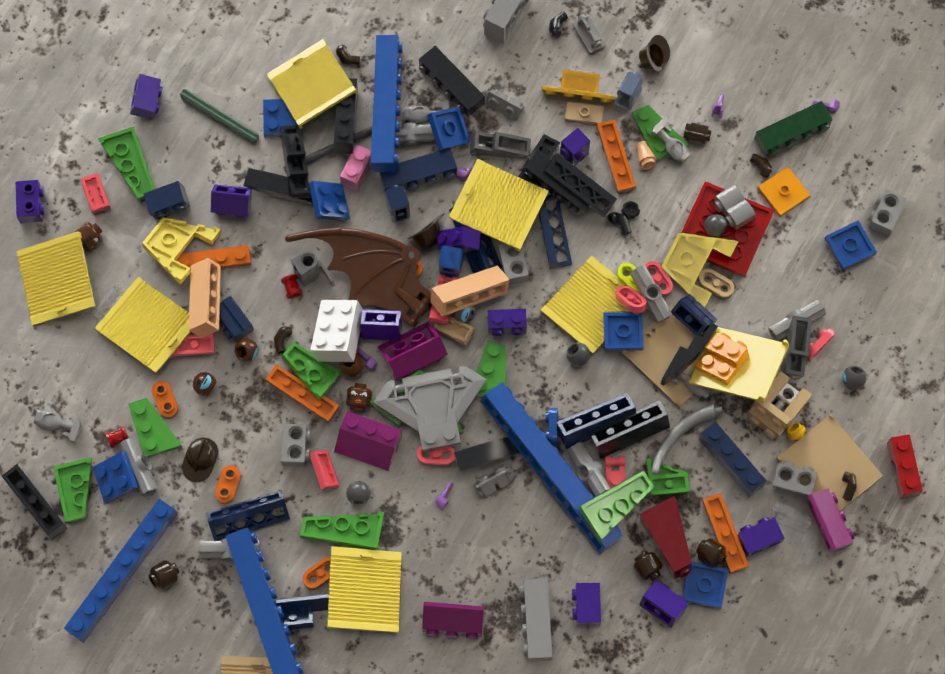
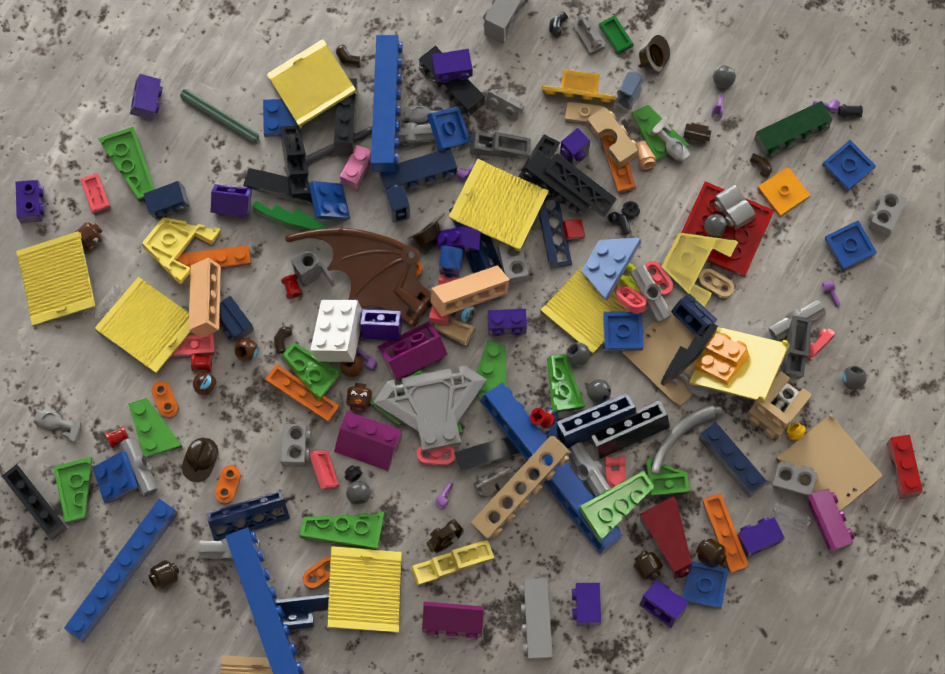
dark brown arm [842,472,857,501] -> none
none -> red bush [191,354,212,372]
none -> green slope [252,201,328,232]
none -> black plate [345,465,363,483]
none -> light yellow slope [411,540,495,586]
none -> dark brown plate [426,519,464,553]
none -> dark purple brick [432,49,473,83]
none -> tan brick [471,436,571,539]
none -> red bush [530,408,555,428]
none -> bright green wing [547,354,585,413]
none -> red tile [562,219,586,240]
none -> medium blue wing [581,238,642,301]
none -> tan arch [586,107,639,169]
none -> dark grey piece [587,379,611,403]
none -> green tile [599,15,634,55]
none -> dark grey piece [712,65,736,88]
none -> blue plate [822,140,876,191]
none -> medium lavender hand [822,281,840,306]
none -> black pin [838,104,863,119]

